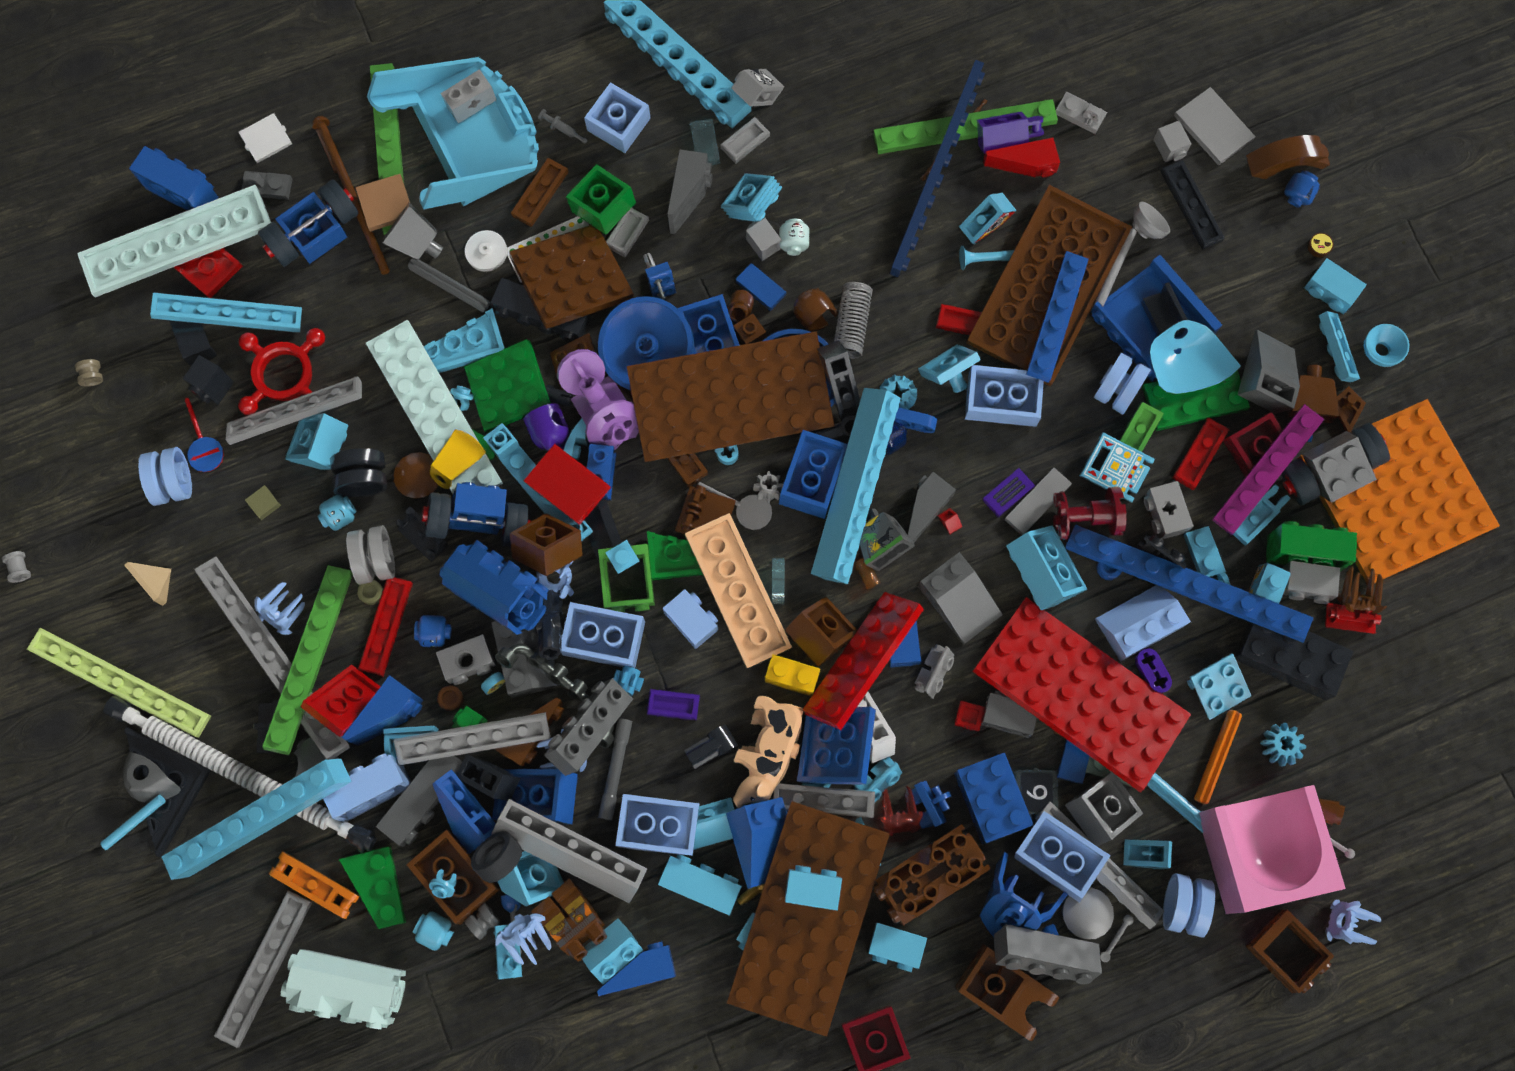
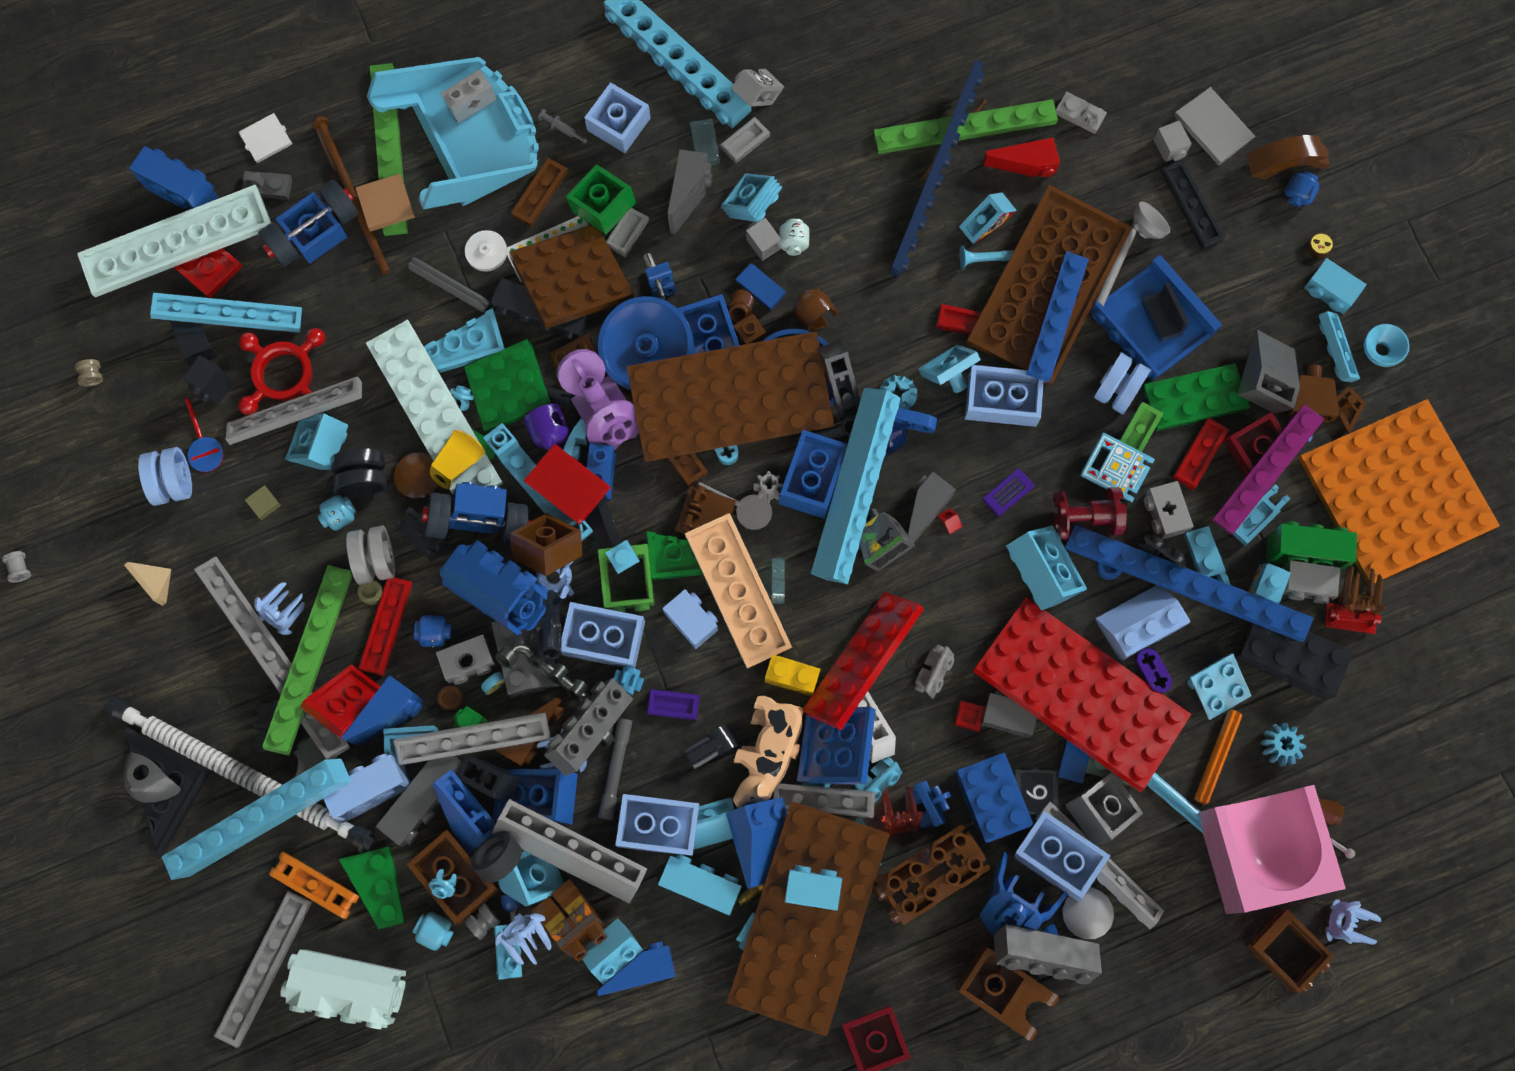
yellowish green tile [27,628,211,738] -> none
medium azure bar [100,795,165,850] -> none
torso [383,202,443,259] -> none
reddish brown slope [785,596,858,667] -> none
light grey piece [834,282,873,359] -> none
clear orange pin [854,558,881,589] -> none
medium azure brick [867,923,927,972] -> none
blue slope [889,622,921,668] -> none
slope [918,552,1002,645] -> none
dark purple brick [977,111,1044,154] -> none
light grey tile [1005,468,1072,535] -> none
light grey hinge [1100,915,1134,962] -> none
medium azure slope [1123,839,1172,869] -> none
medium azure piece [1150,320,1241,394] -> none
light blue wheel [1163,873,1215,937] -> none
brick [1281,423,1390,505] -> none

